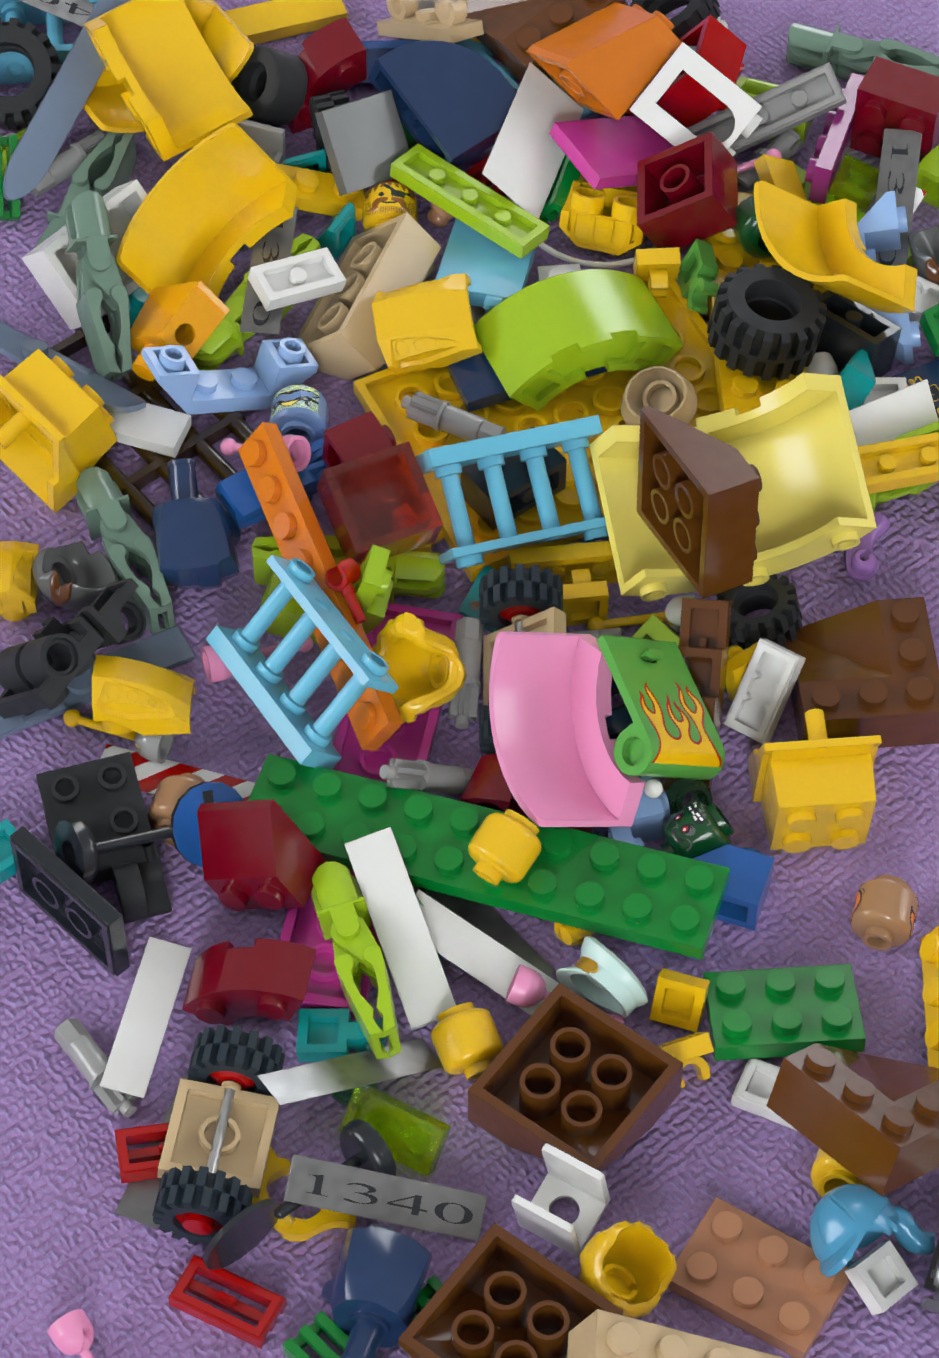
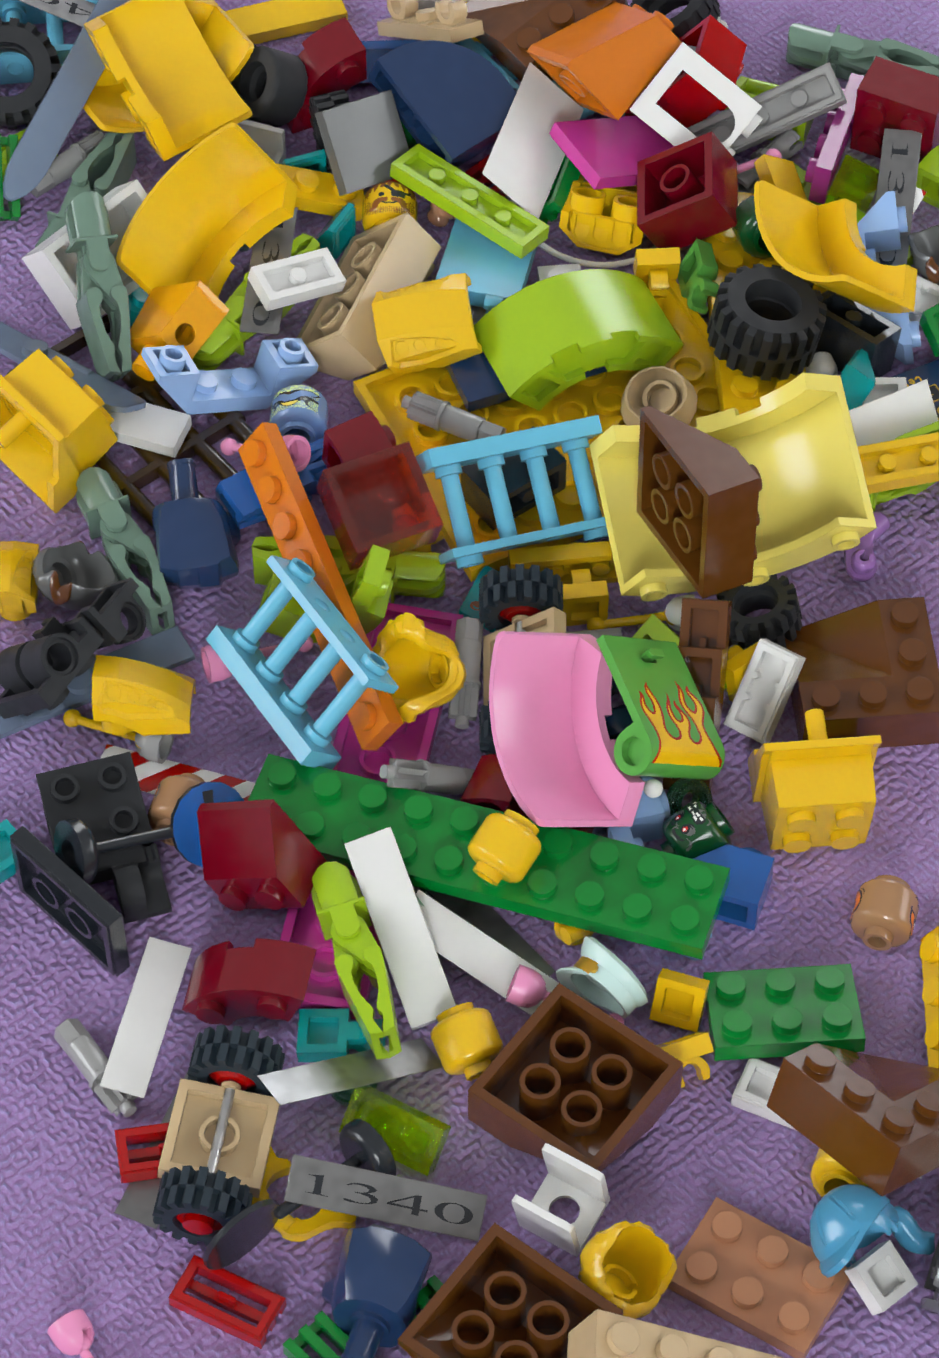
red hand [324,558,367,625] -> none

